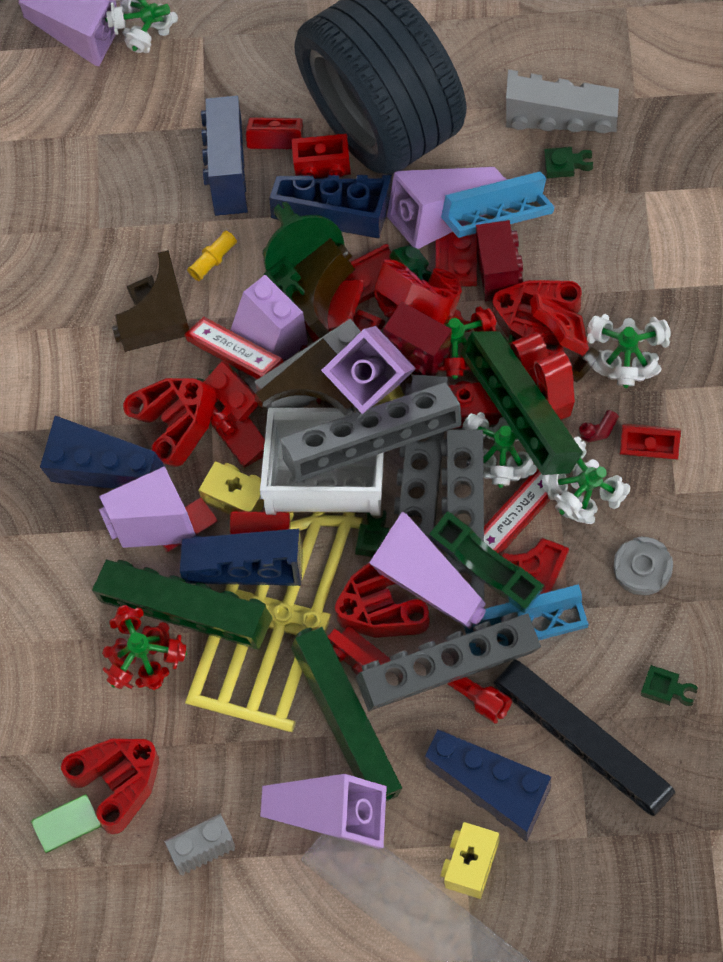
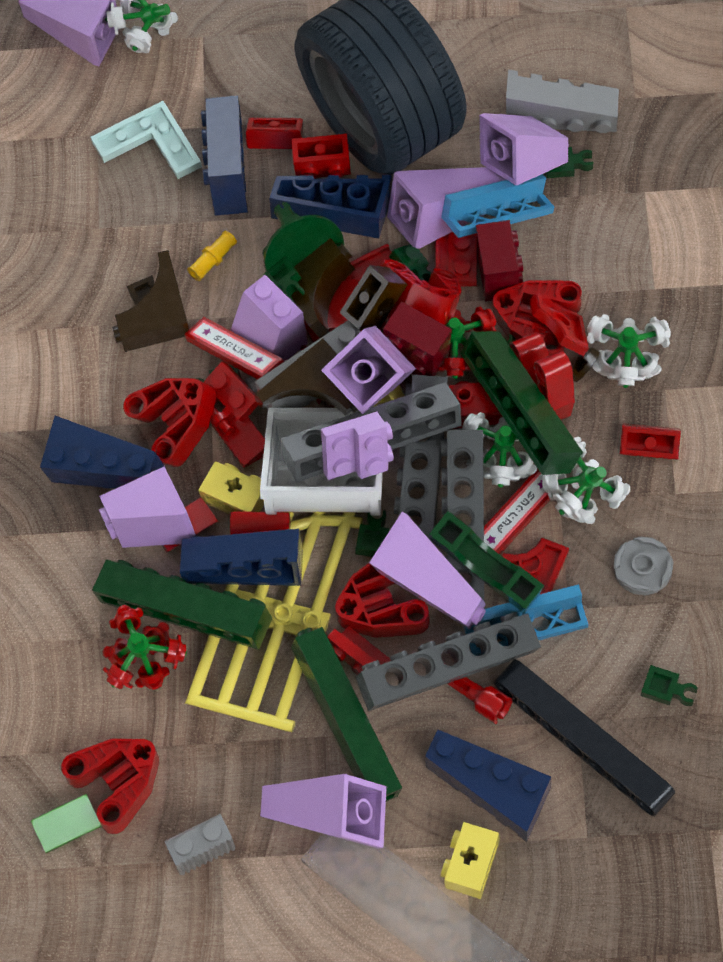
dark red arm [579,410,619,443] -> none
none -> light aqua plate [91,101,202,179]
none -> lavender plate [321,412,394,480]
none -> dark brown brick [340,265,408,330]
none -> lavender slope [479,113,569,186]

